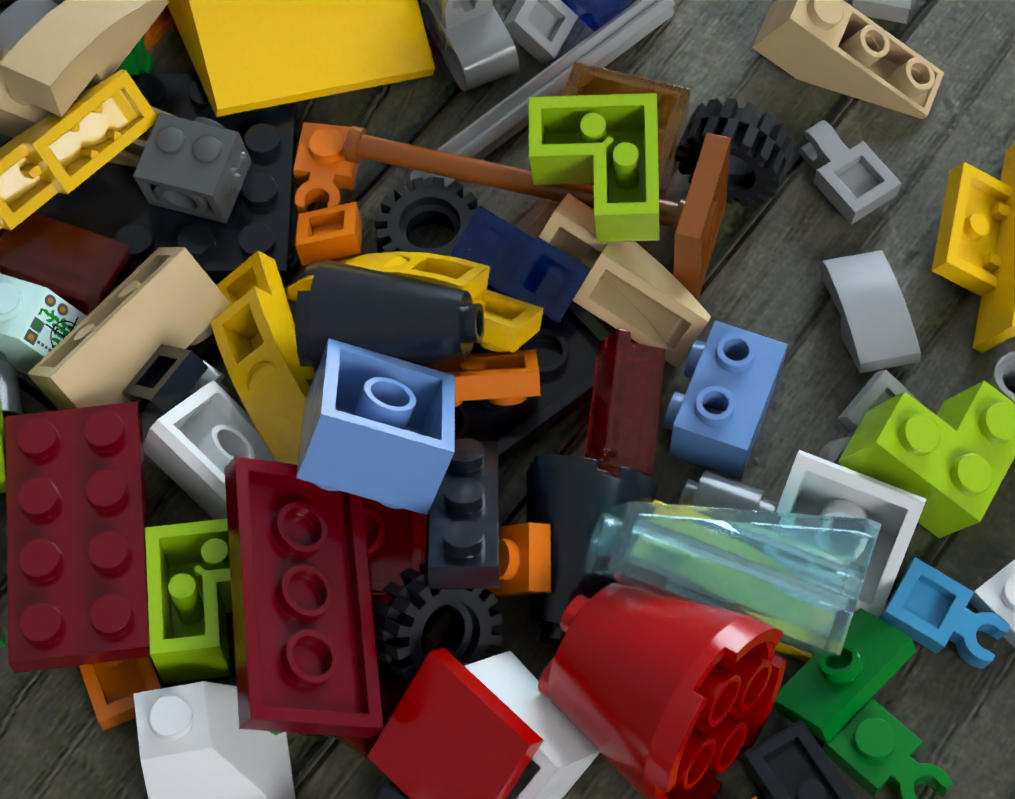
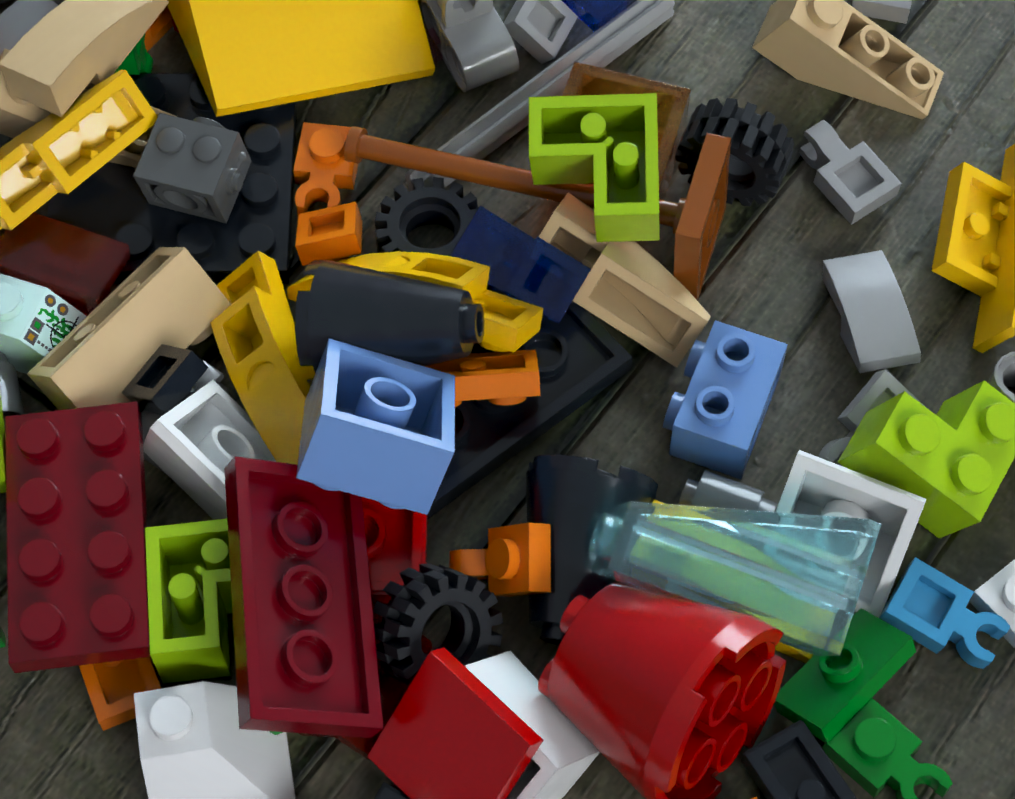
black plate [428,438,499,589] -> none
clear red panel [585,328,666,476] -> none

